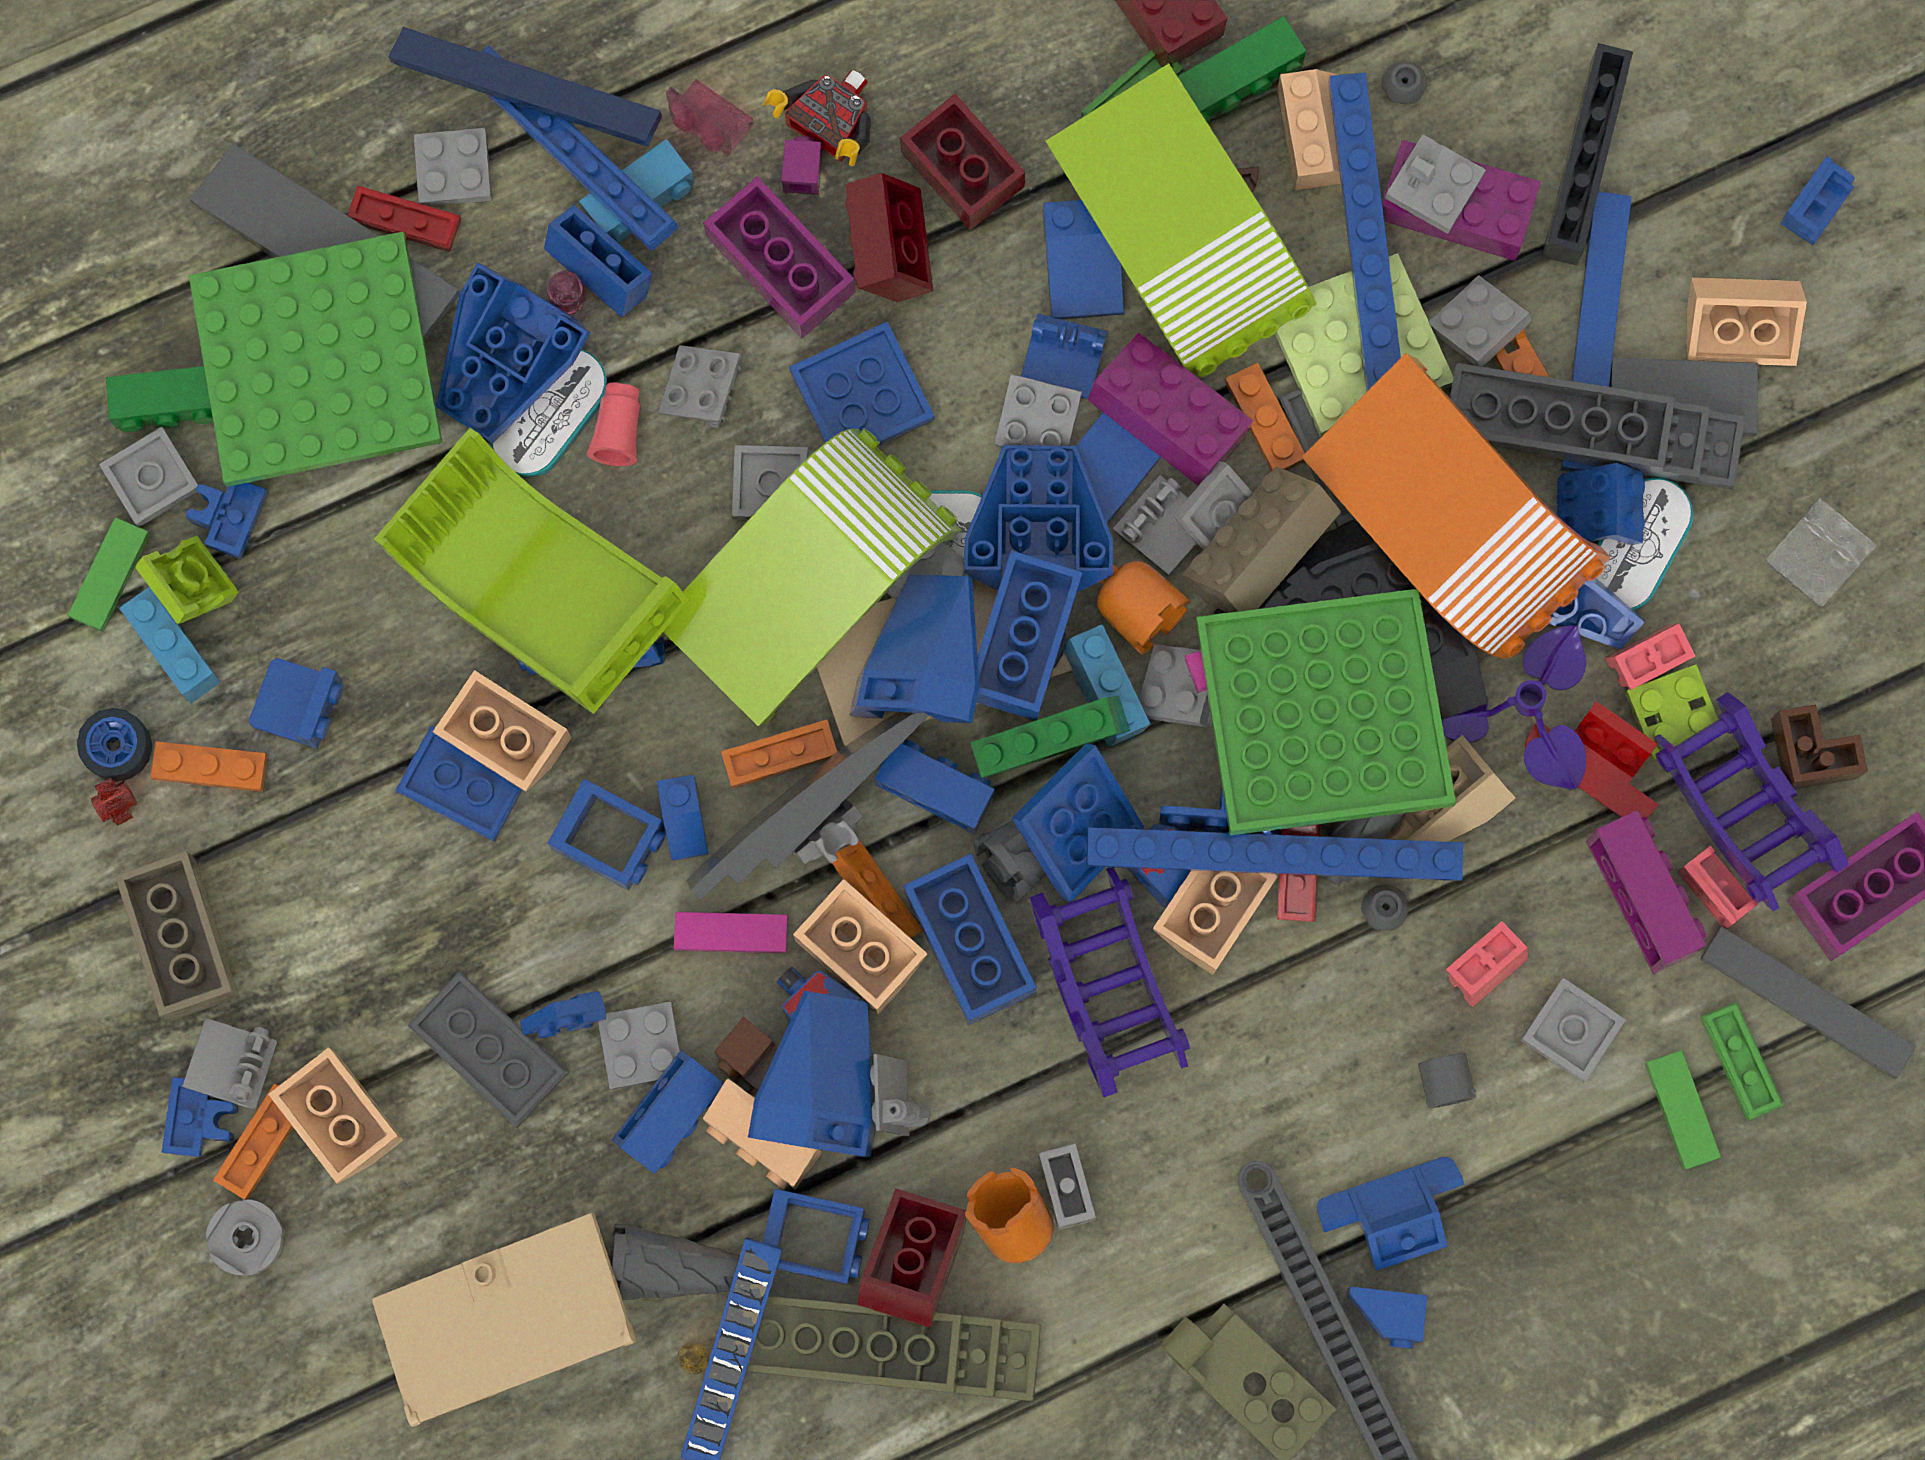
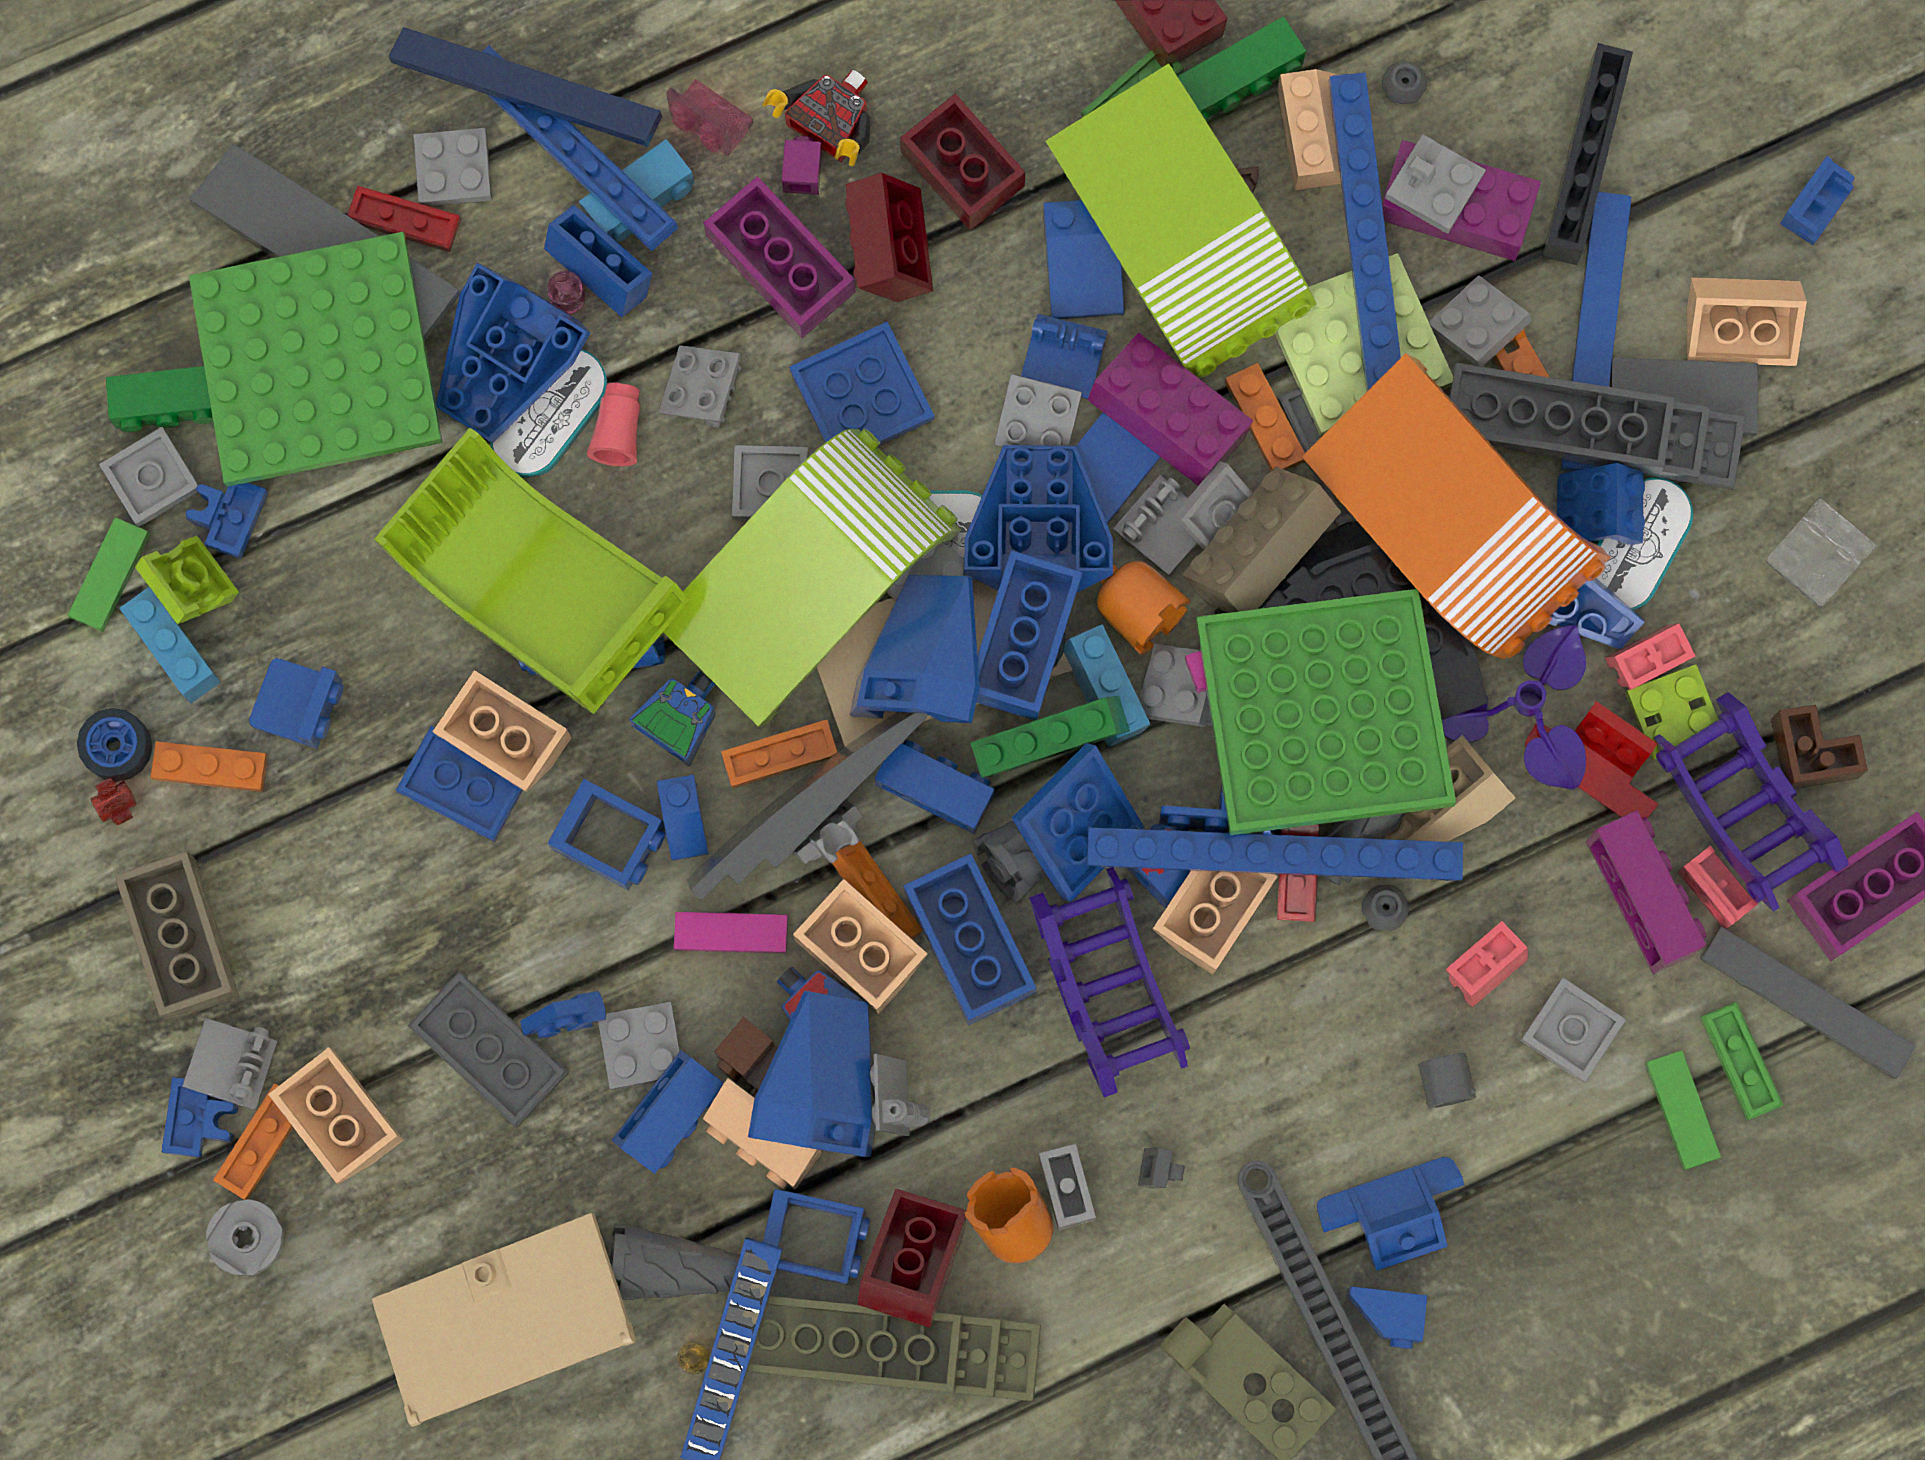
none -> torso [629,671,716,766]
none -> dark grey tile [1138,1148,1185,1189]

